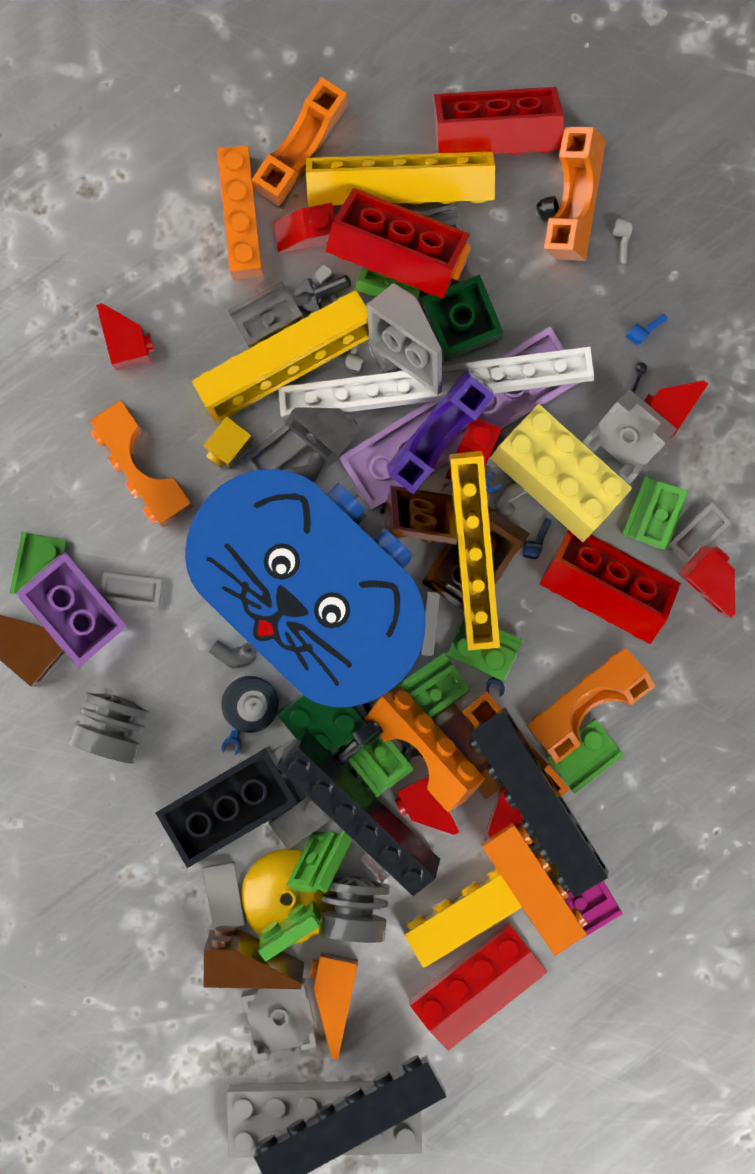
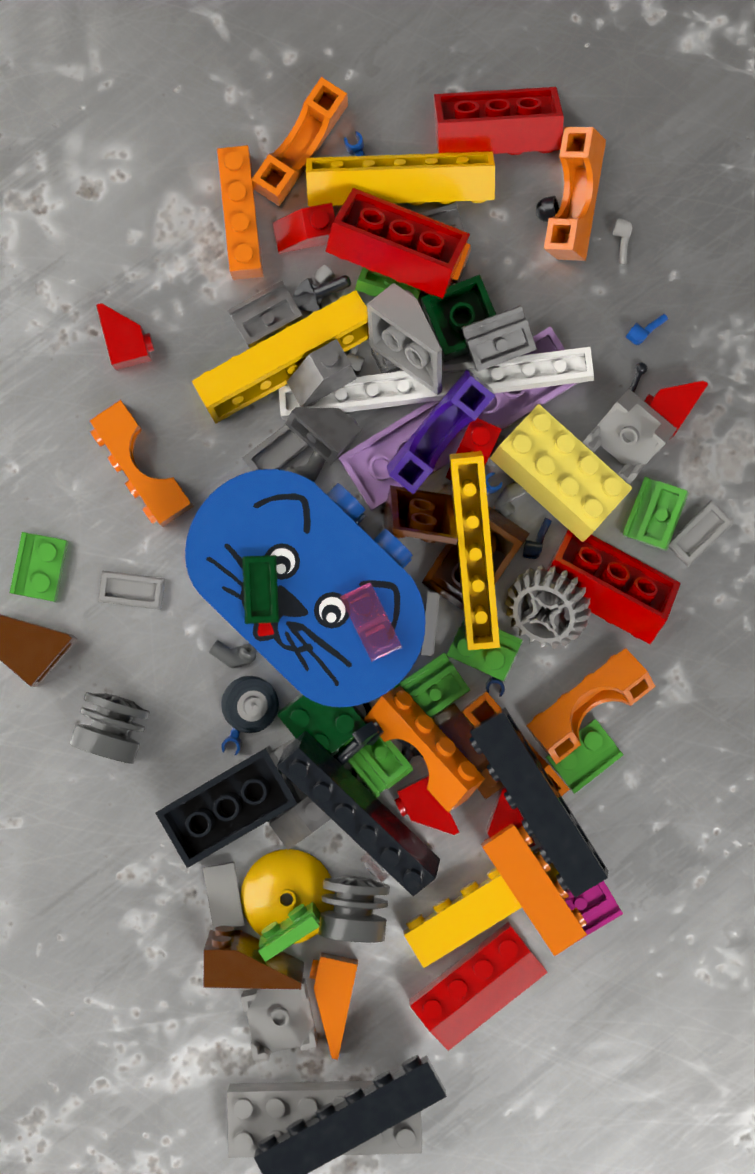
medium lavender slope [16,553,127,668] -> none
yellow brick [203,416,253,469] -> none
bright green plate [286,831,353,893] -> none
red slope [677,546,735,618] -> none
none -> dark green tile [242,555,279,624]
none -> flat silver slope [287,339,357,407]
none -> clear pink slope [340,582,402,662]
none -> blue hand [344,131,365,156]
none -> flat silver plate [461,306,537,372]
none -> light grey gear [505,565,591,649]

